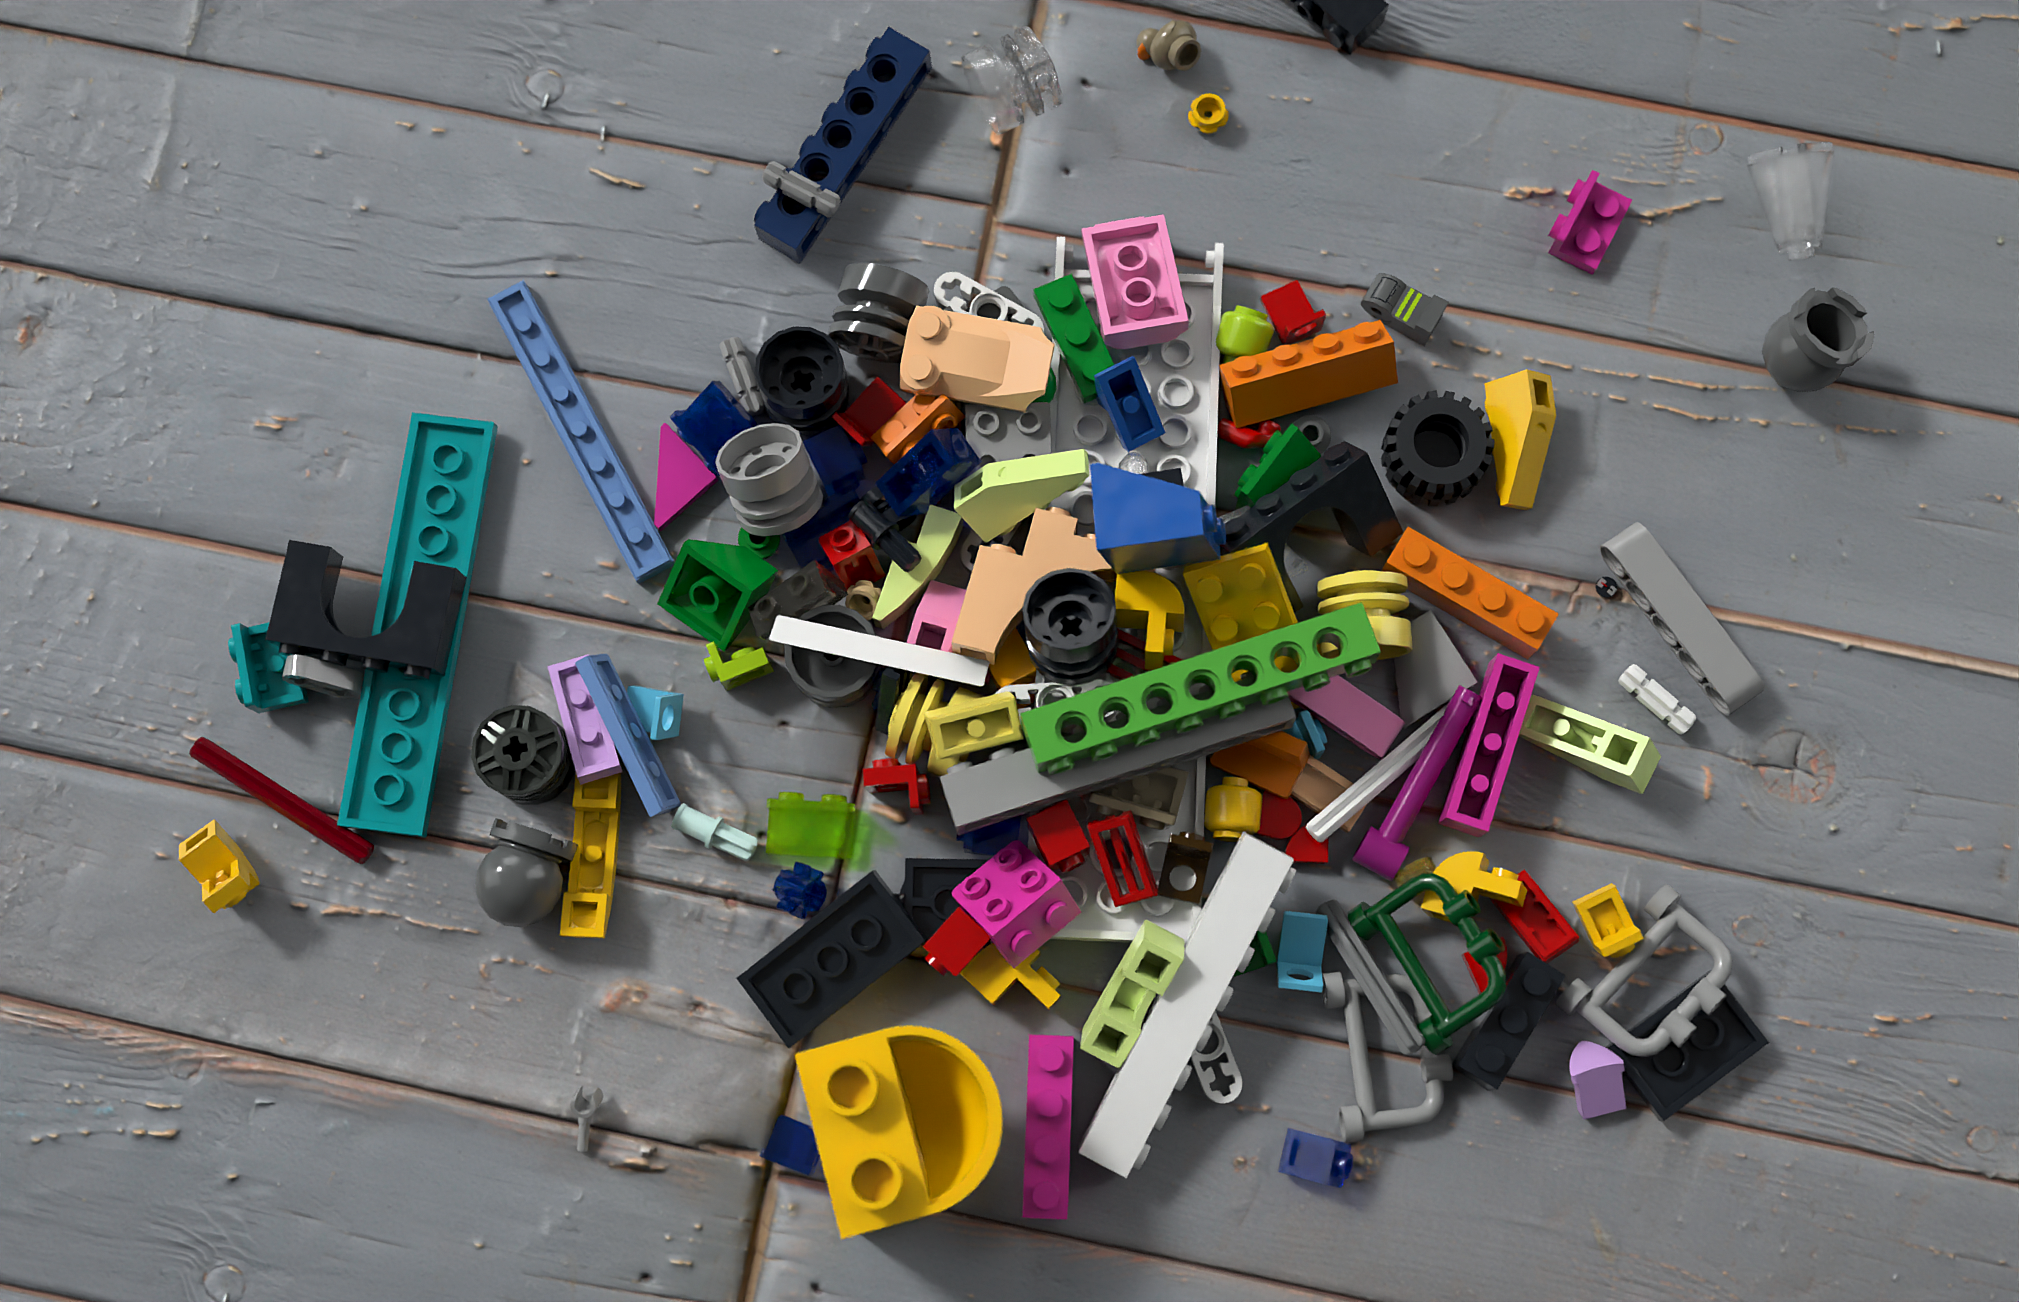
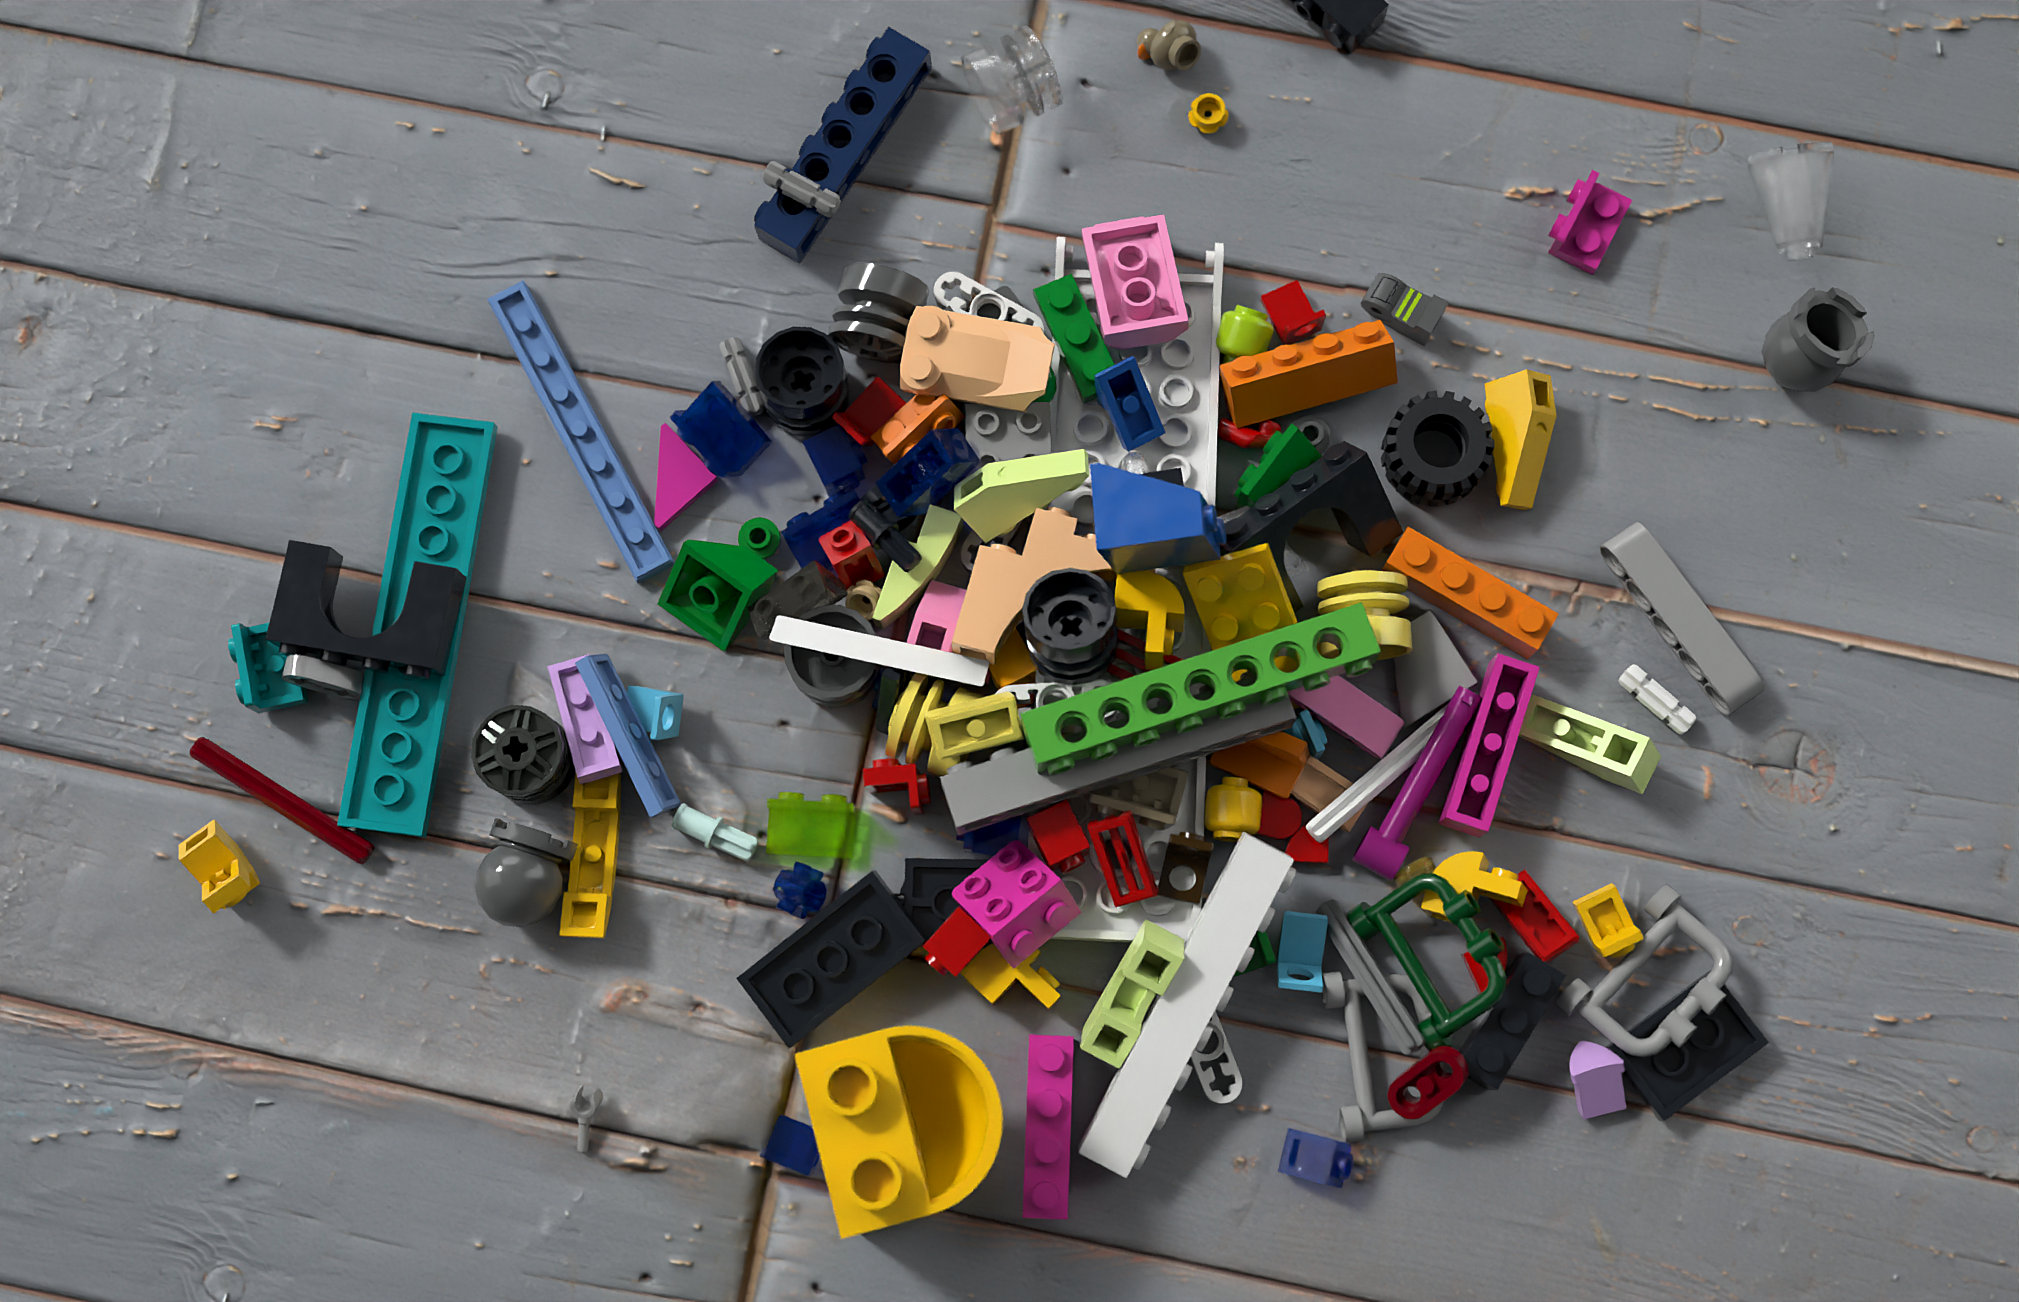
lime bracket [703,641,774,691] -> none
light grey wheel [715,423,823,536] -> none
black piece [1595,577,1617,598] -> none
none -> dark red plate [1387,1046,1468,1120]

